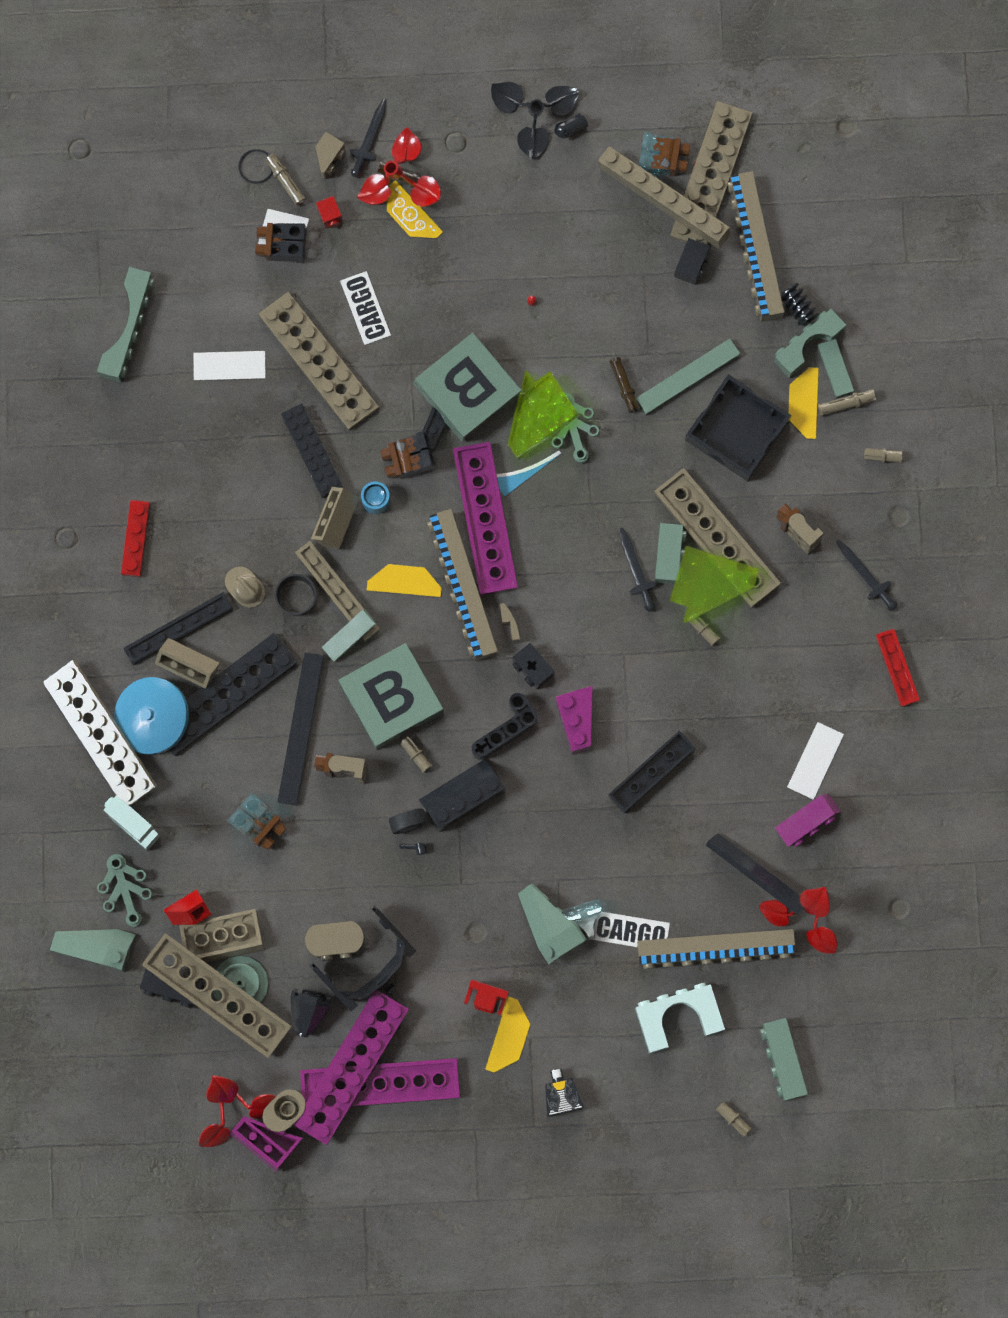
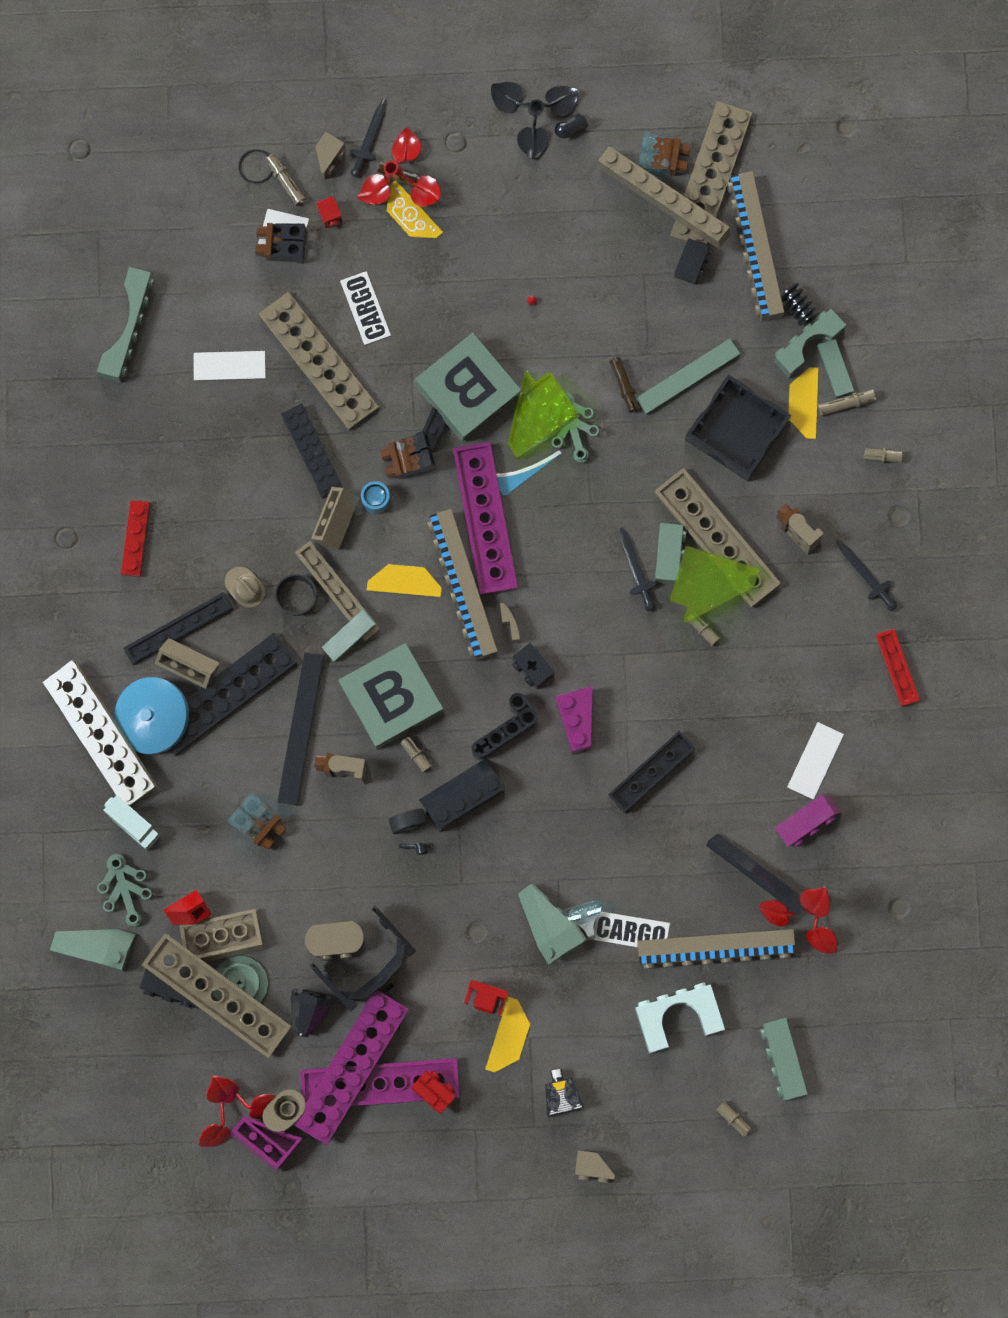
none -> red brick [411,1070,456,1115]
none -> dark tan slope [575,1151,615,1183]

